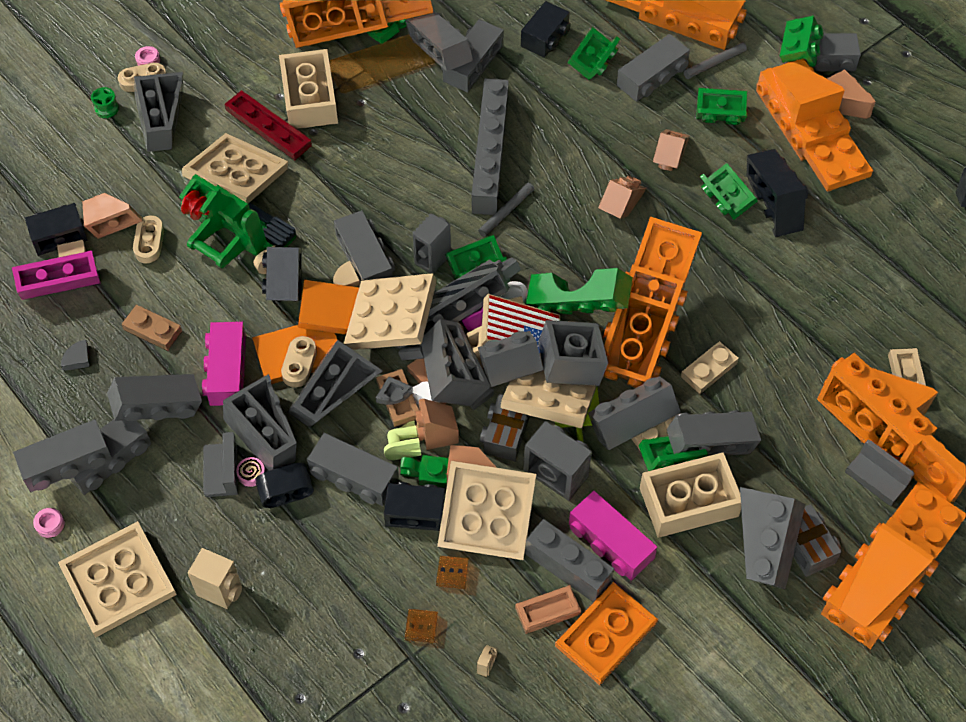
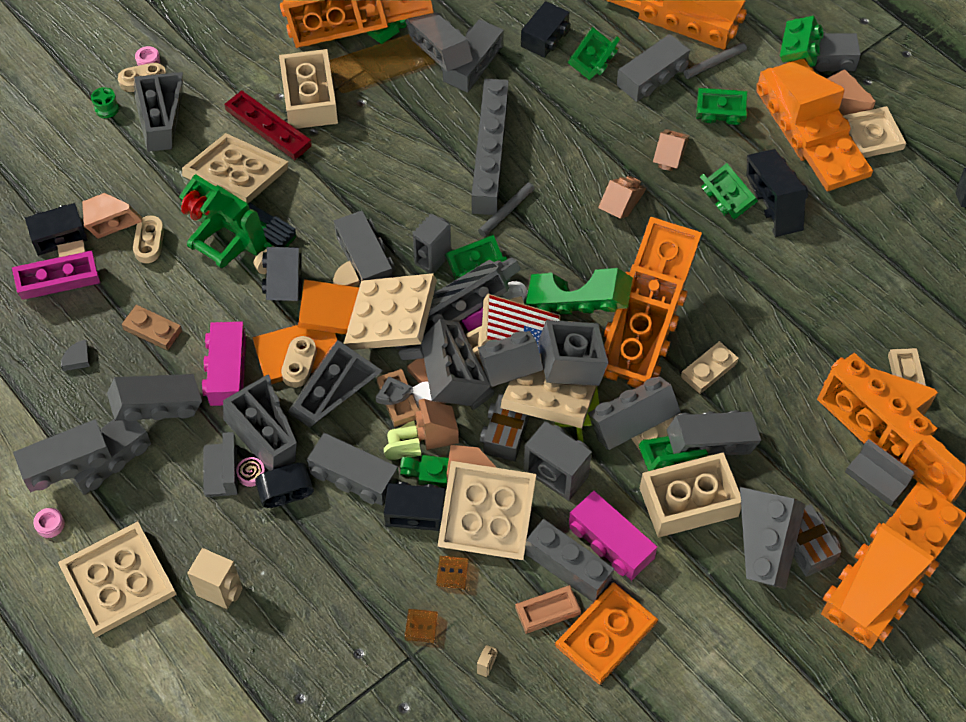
none -> tan plate [843,106,906,158]

